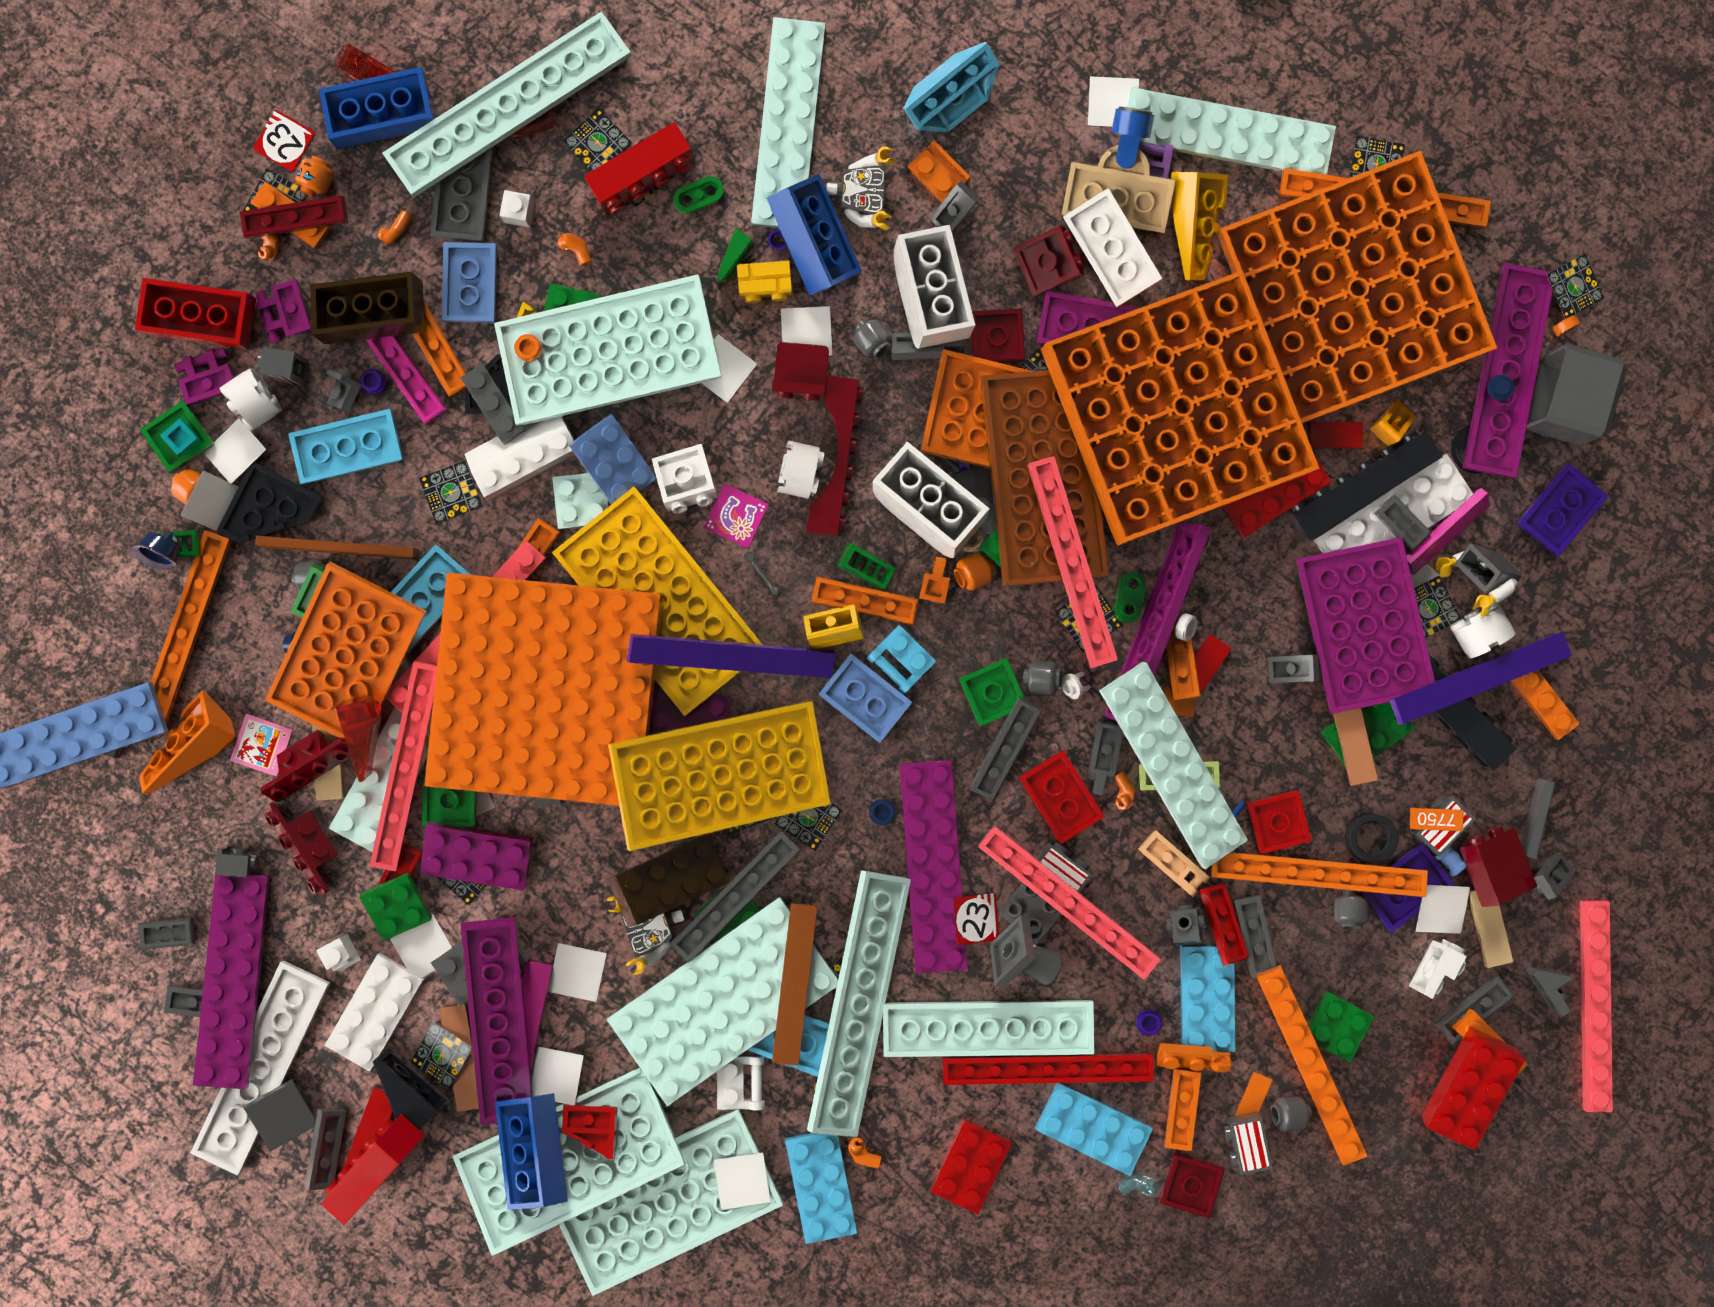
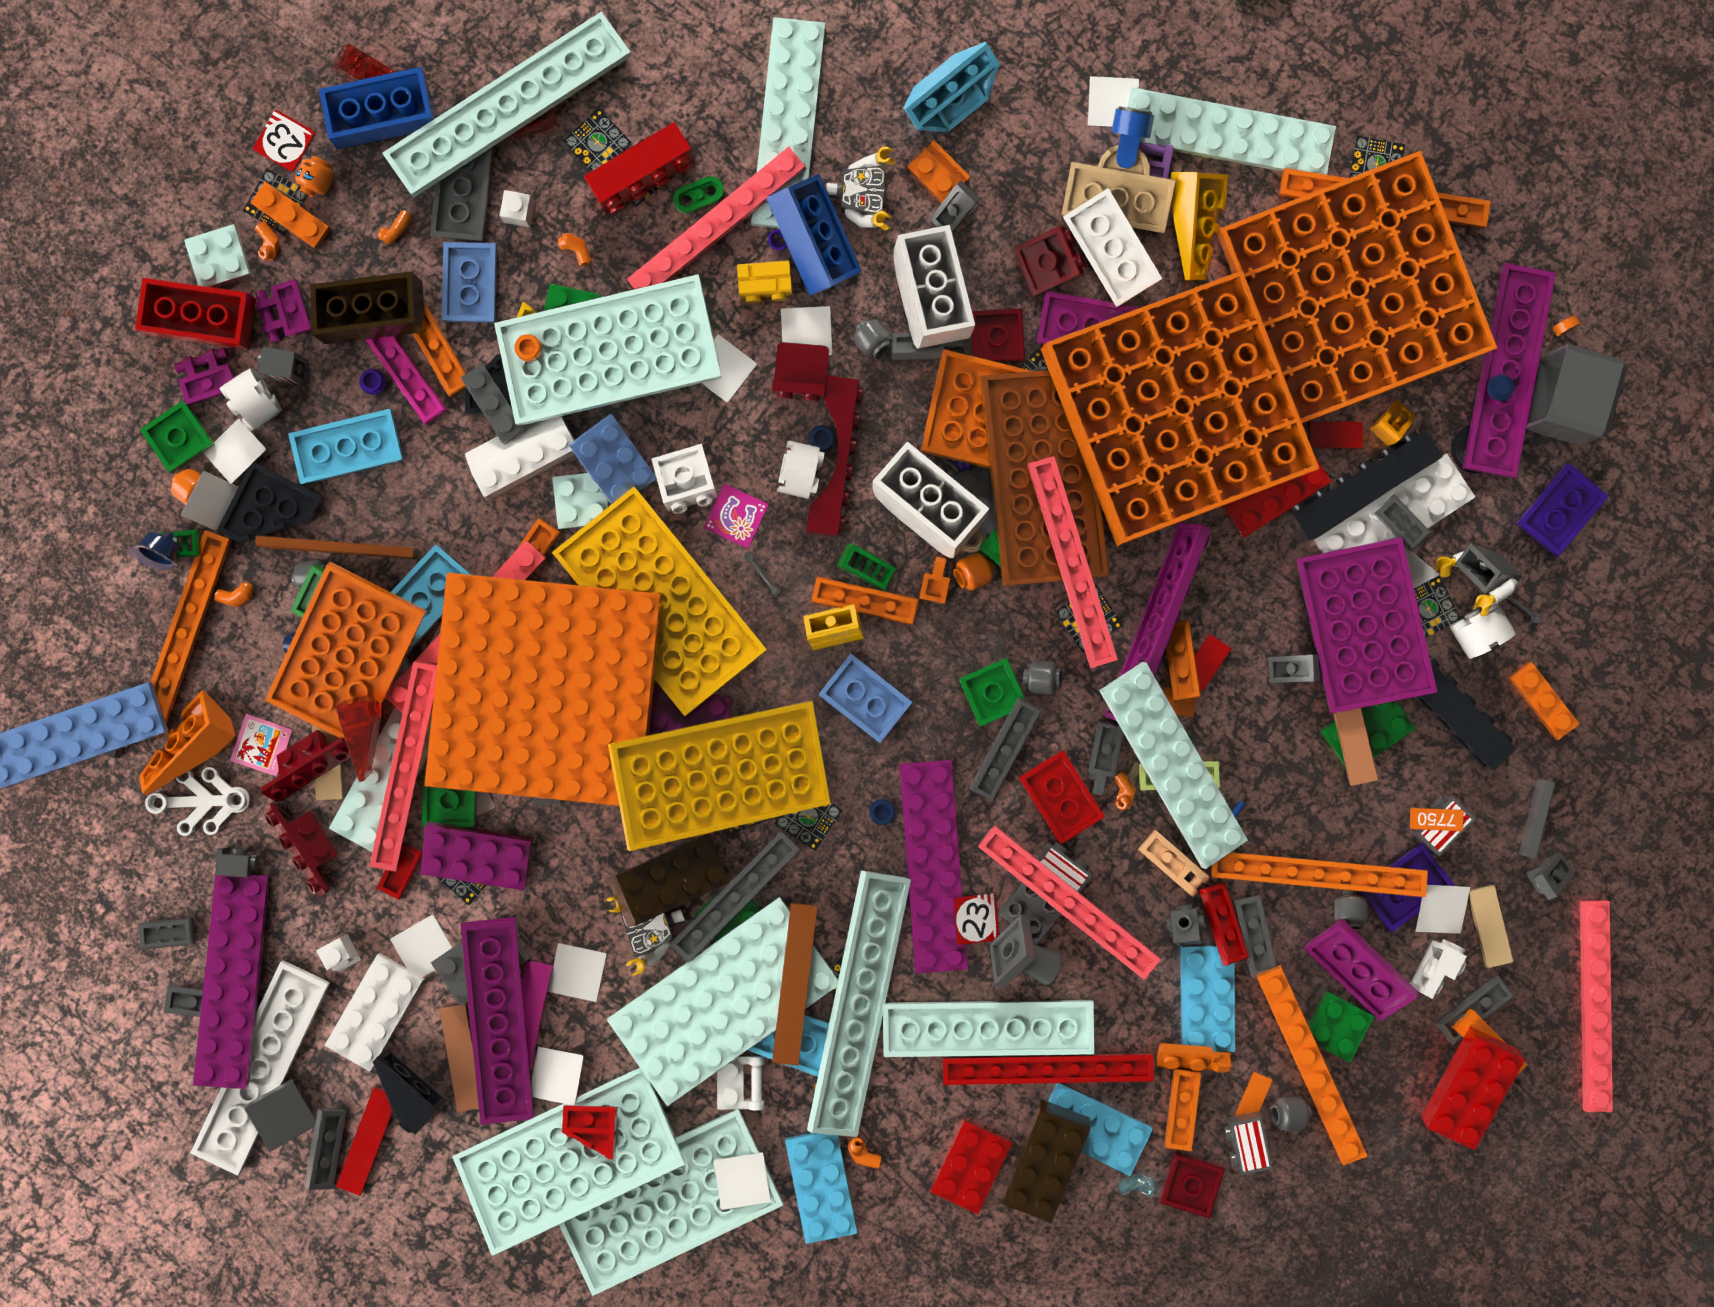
teal plate [160,418,200,456] -> none
dark red tile [239,195,349,239] -> none
red brick [320,1114,425,1225] -> none
dark grey bracket [326,368,362,413] -> none
green plate [359,872,432,941] -> none
sticker [411,1021,472,1089] -> none
sticker [419,461,482,524] -> none
blue slope [495,1093,567,1210] -> none
dark purple tile [627,634,836,678] -> none
green slope [717,228,754,287] -> none
medium azure plate [867,625,936,695] -> none
white plate [1062,672,1091,699] -> none
green plate [1114,571,1146,624] -> none
dark purple plate [1135,1009,1162,1036] -> none
white tile [1175,613,1197,641] -> none
red plate [1246,790,1312,854] -> none
black tyre [1345,813,1399,864] -> none
dark purple tile [1389,632,1572,725] -> none
dark pink tile [1406,488,1490,575] -> none
medium blue bush [1433,844,1466,877] -> none
dark red brick [1459,825,1537,907] -> none
dark grey slope [1525,966,1574,1017] -> none
sticker [1546,254,1604,319] -> none
none -> white plant [145,767,251,836]
none -> light aqua plate [184,224,252,288]
none -> orange arm [214,582,254,607]
none -> coral plate [627,146,807,289]
none -> dark blue tile [809,425,835,452]
none -> dark brown brick [1002,1099,1090,1223]
none -> magenta plate [1304,919,1419,1021]
none -> dark grey hinge [1505,596,1541,623]

